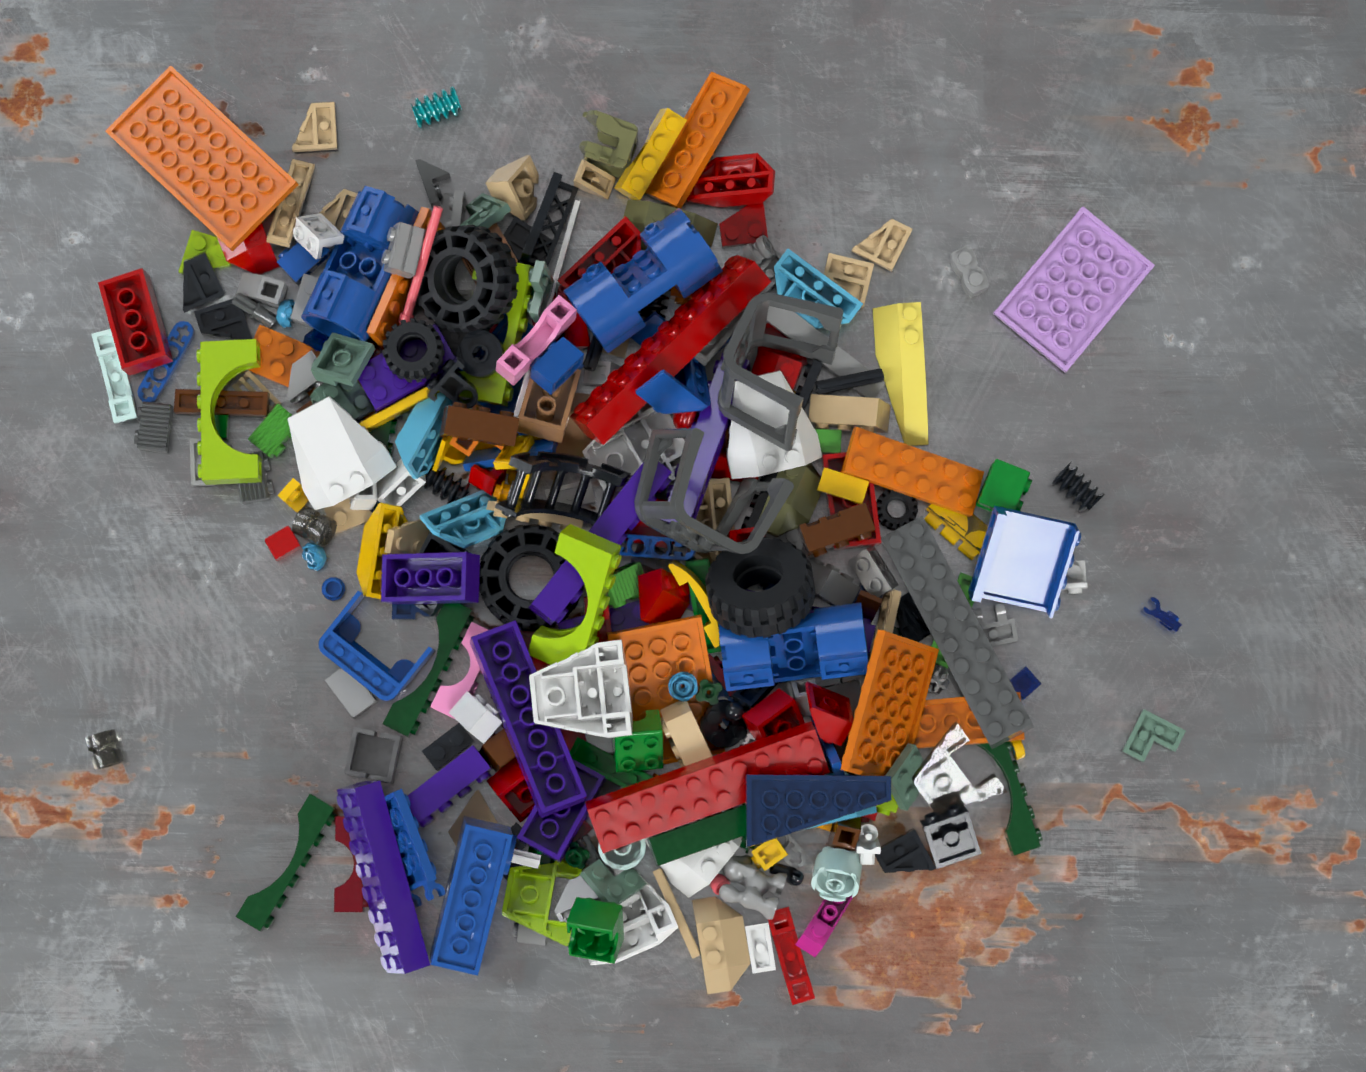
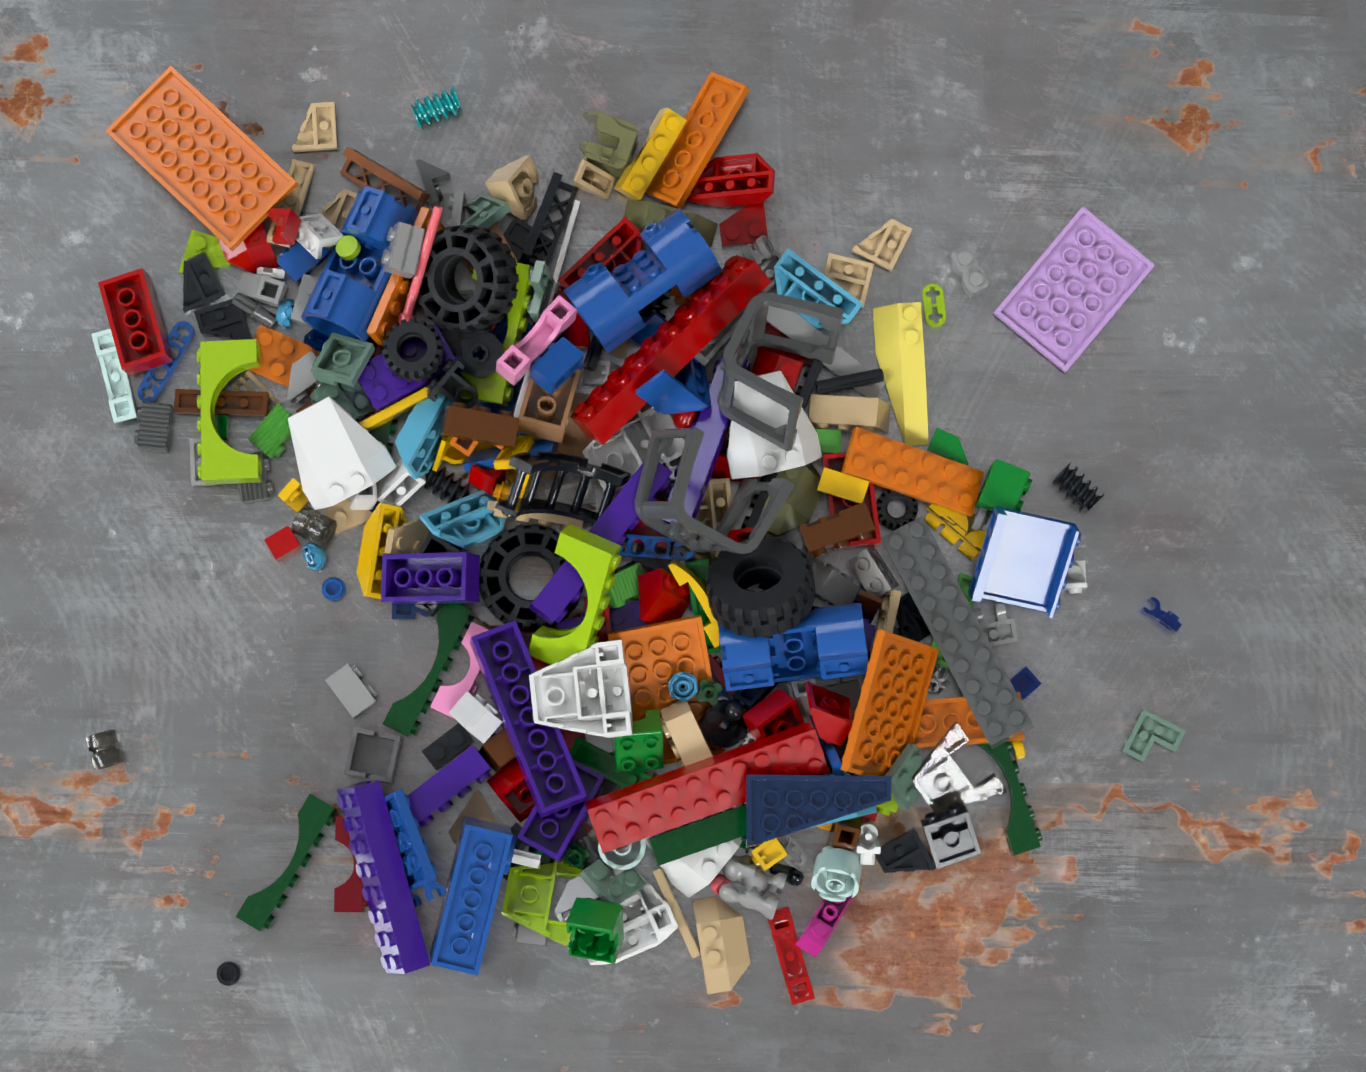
blue windscreen [319,591,436,701] -> none
white plate [745,923,776,974] -> none
none -> black plate [216,962,241,986]
none -> white tile [256,267,285,279]
none -> red panel [268,208,301,245]
none -> lime tile [336,235,361,260]
none -> dark orange fence [340,147,431,212]
none -> lime beam [922,283,946,329]
none -> green tile [927,428,969,466]
none -> light grey wheel [971,507,992,532]

